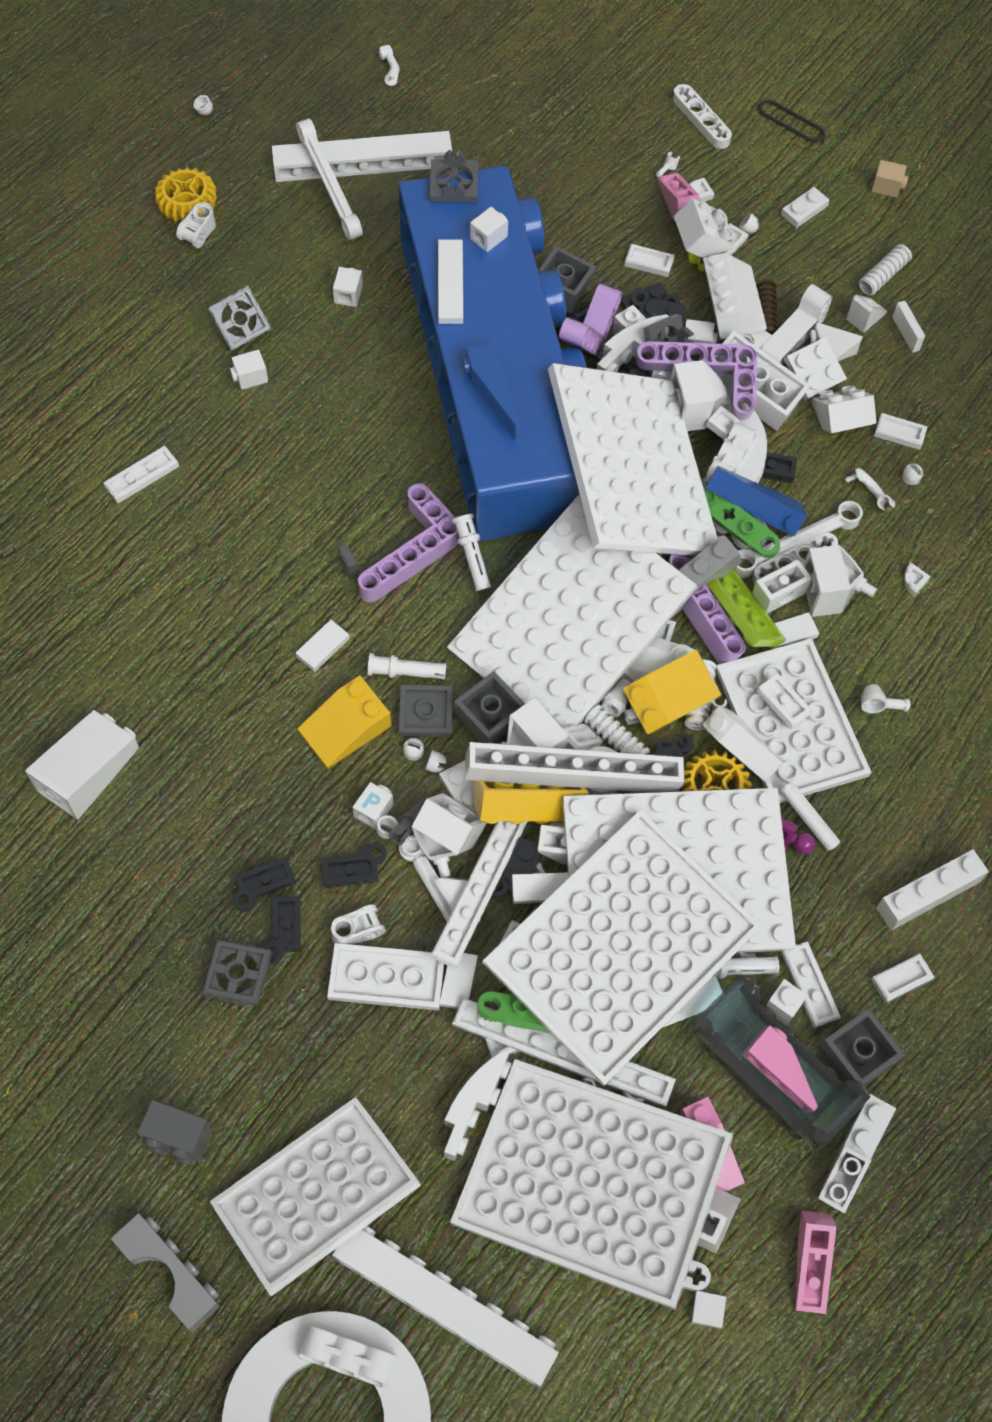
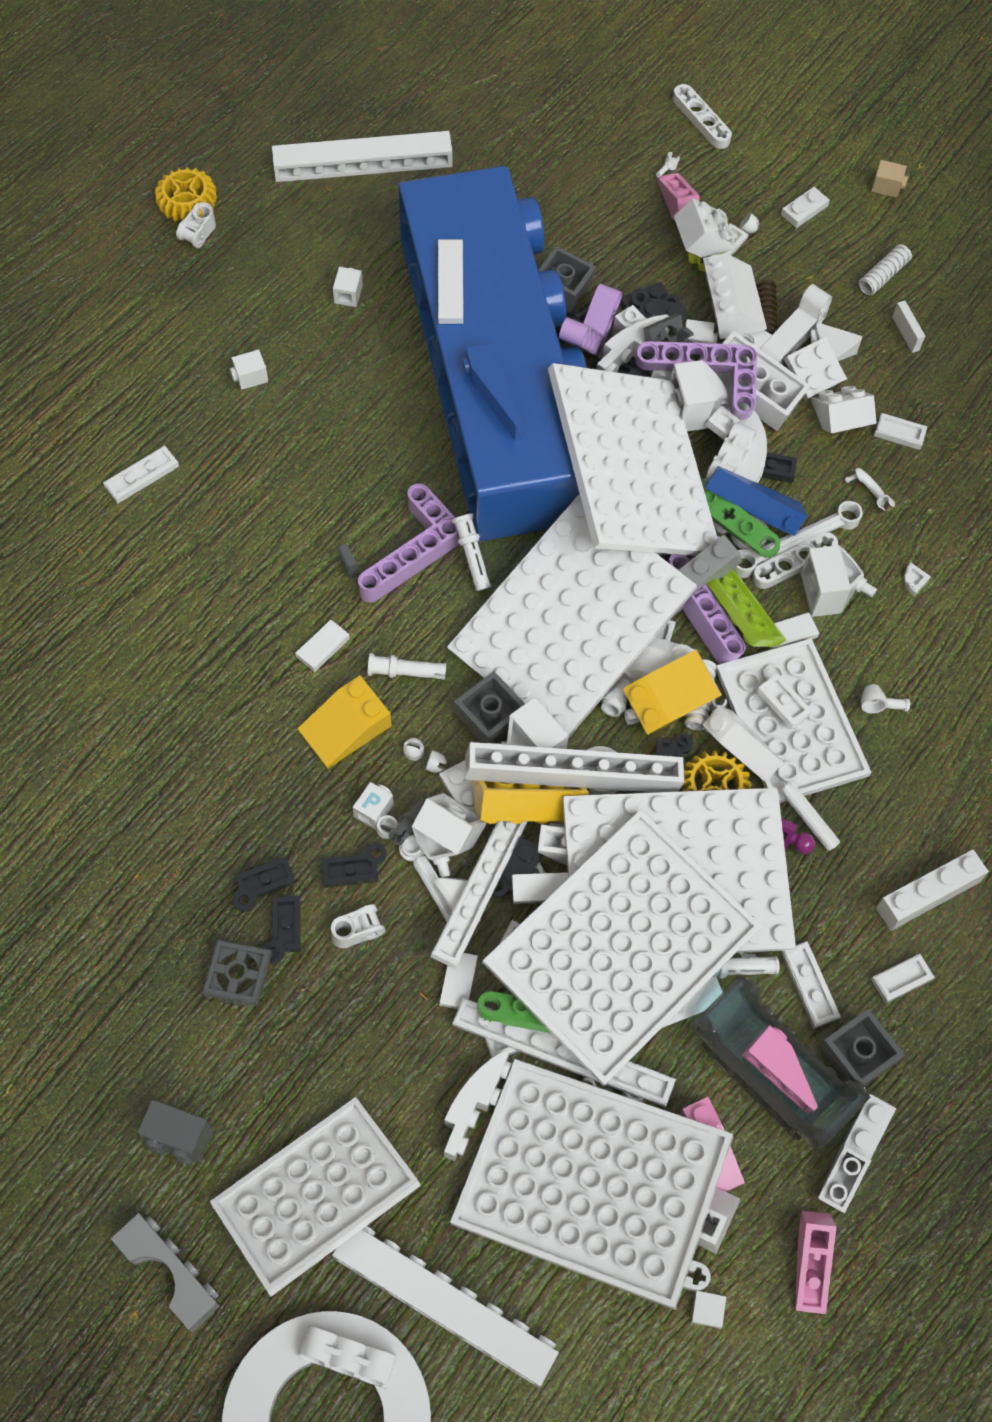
white slope [25,710,139,820] -> none
white hinge [193,95,213,116] -> none
piece [206,286,271,351] -> none
white piece [296,118,363,240] -> none
white plate [327,943,444,1011] -> none
white piece [379,45,400,86] -> none
dark grey plate [399,685,452,737] -> none
dark grey piece [430,150,478,203] -> none
white brick [470,207,508,252] -> none
white slope [562,723,604,750] -> none
white piece [584,705,650,755] -> none
white tile [624,244,675,277] -> none
white tile [689,178,714,202] -> none
white brick [752,560,812,614] -> none
black piece [758,100,825,142] -> none
white brick [764,979,808,1026] -> none
white slope [846,295,887,333] -> none
white hinge [902,463,923,485] -> none

